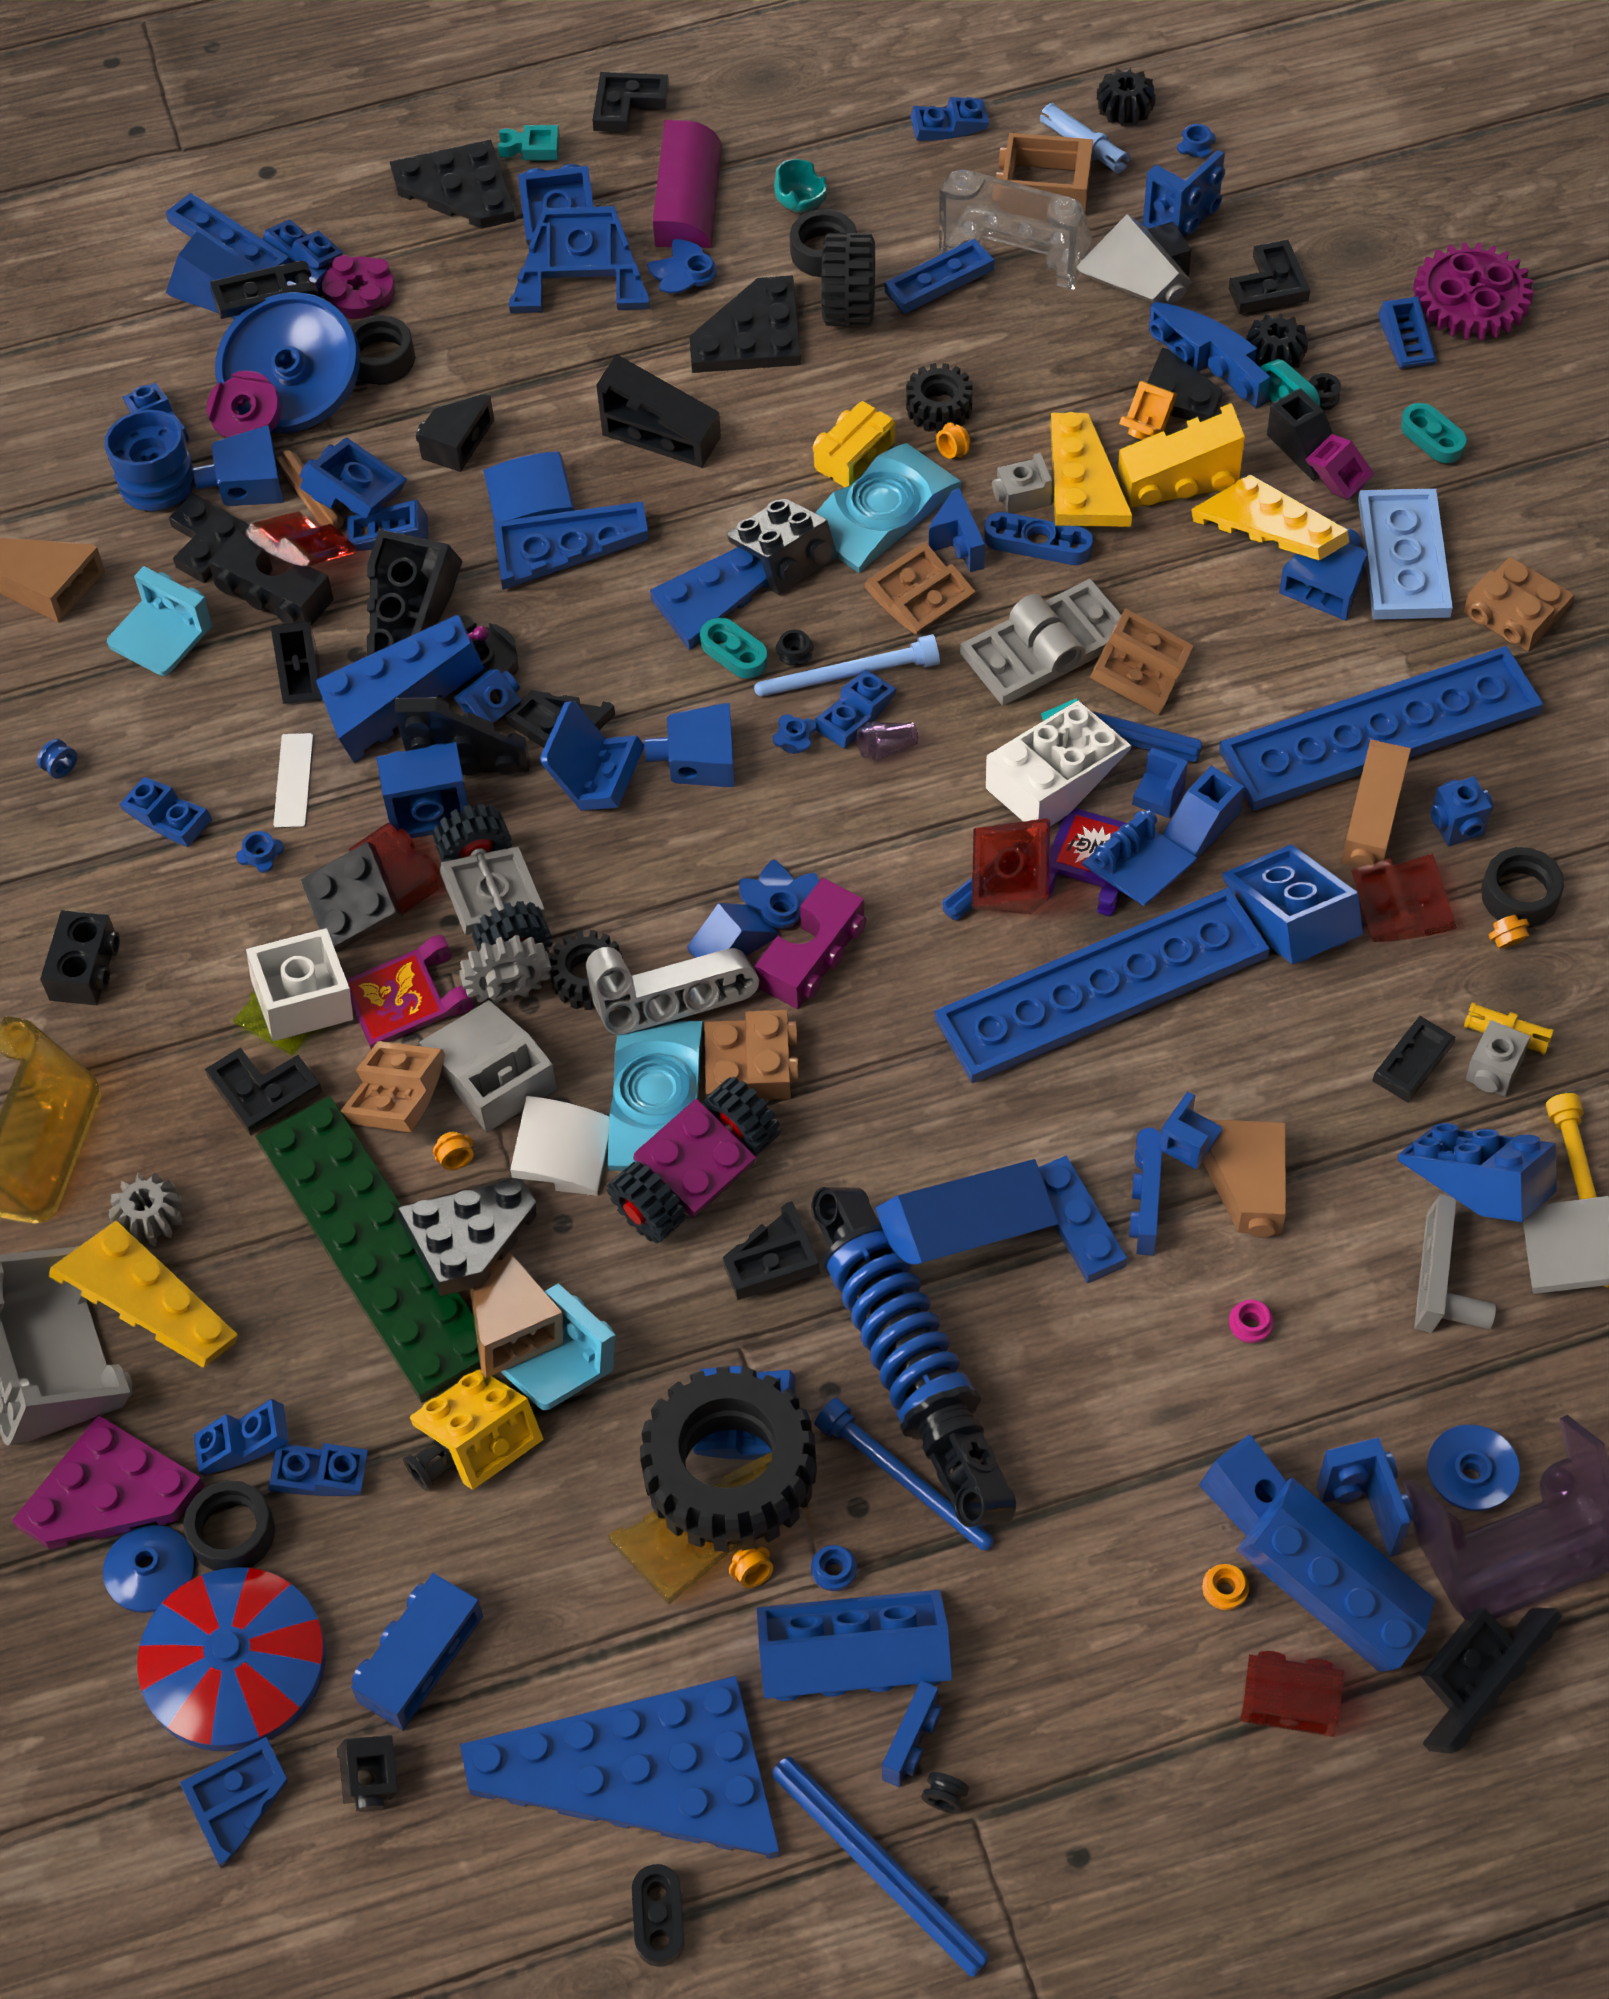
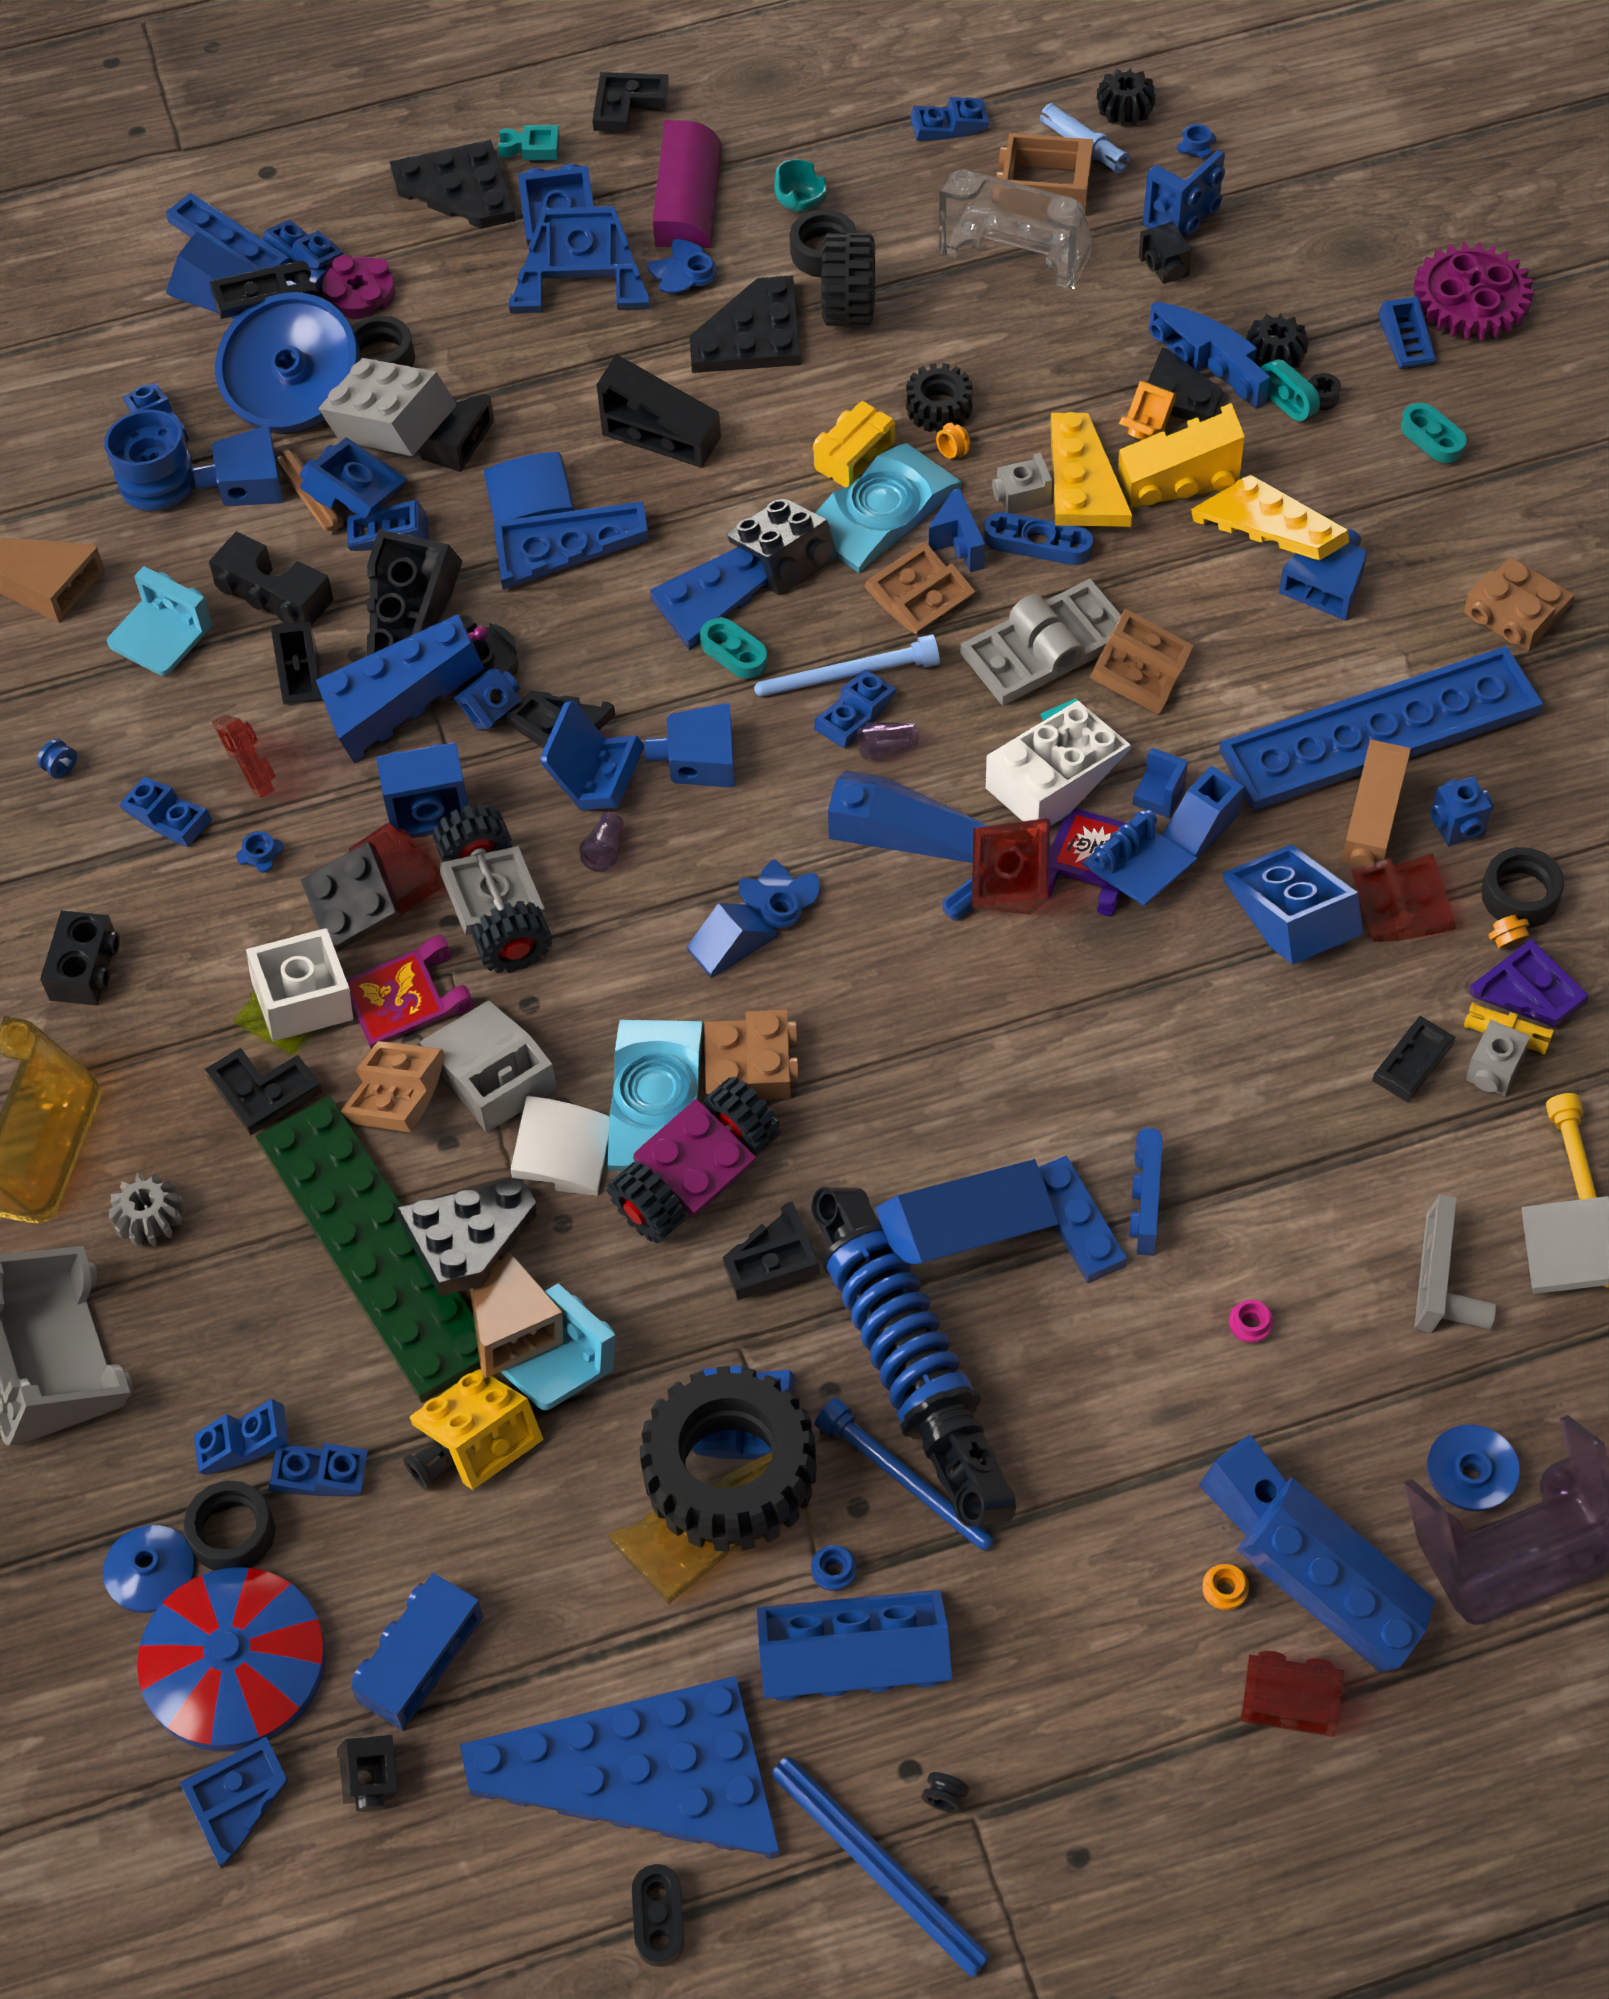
magenta plate [11,1415,205,1550] -> none
yellow wing [49,1221,238,1368] -> none
black plate [169,494,253,584] -> none
magenta plate [206,371,282,439] -> none
clear red slope [245,511,357,566] -> none
white sticker [273,733,313,827] -> none
black plate [395,697,530,776] -> none
light orange plate [433,1131,474,1171] -> none
light grey gear [459,935,551,1004] -> none
black tyre [549,930,623,1010] -> none
light grey beam [586,947,759,1035] -> none
light orange plate [729,1546,773,1588] -> none
magenta arch [755,877,867,1010] -> none
blue plate [773,714,816,754] -> none
black plate [776,629,814,666] -> none
blue plate [882,1681,943,1788] -> none
blue plate [884,238,994,314] -> none
blue plate [935,887,1269,1084] -> none
light grey slope [1076,214,1192,304] -> none
blue axle [1092,711,1202,762] -> none
blue panel [1159,1091,1222,1170] -> none
medium nougat slope [1202,1119,1286,1238] -> none
black plate [1229,239,1310,314] -> none
black slope [1267,388,1333,481] -> none
magenta brick [1305,434,1374,500] -> none
blue bracket [1316,1437,1414,1557] -> none
light blue plate [1358,488,1453,619] -> none
blue slope [1398,1123,1557,1222] -> none
black bracket [1420,1607,1562,1754] -> none
none -> clear red plate [212,714,275,797]
none -> light grey brick [318,358,457,456]
none -> clear purple cone [579,812,624,872]
none -> blue wedge [828,770,994,865]
none -> dark purple wing [1469,939,1589,1027]

